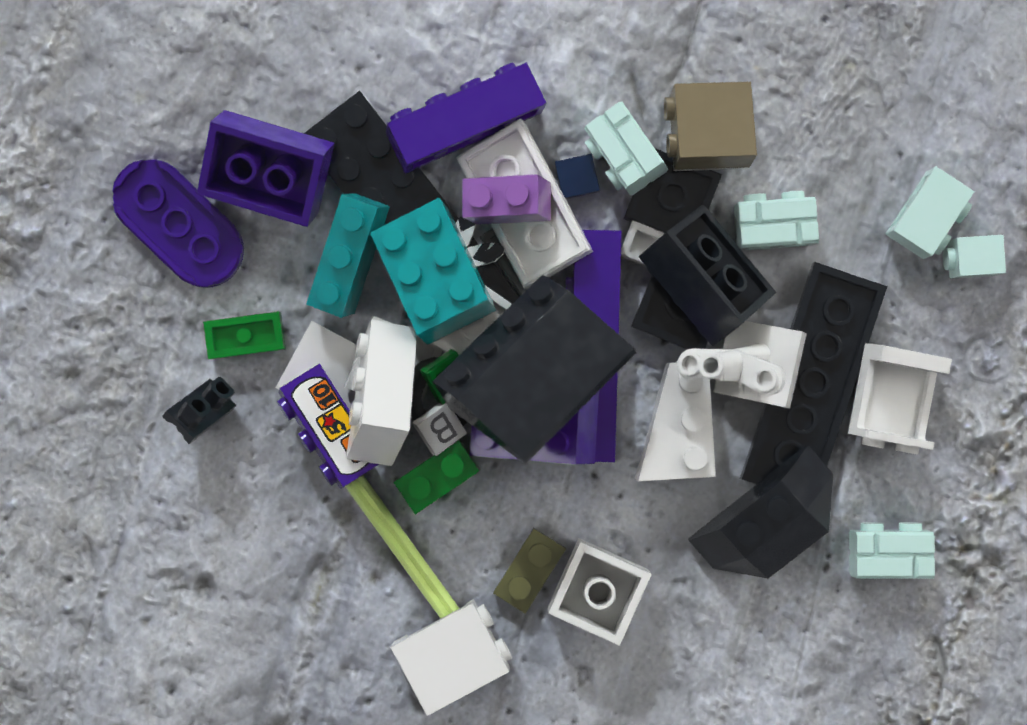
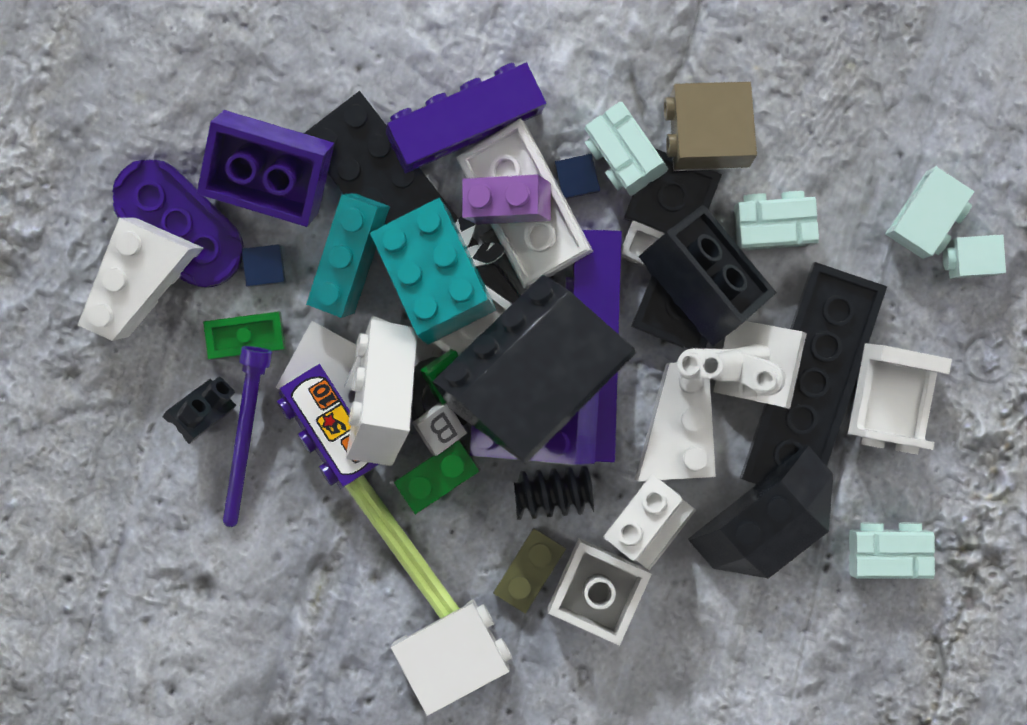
none -> white wedge [78,218,204,341]
none -> dark purple piece [223,346,272,527]
none -> dark blue tile [242,244,286,287]
none -> black piece [514,466,594,520]
none -> white panel [603,474,696,570]

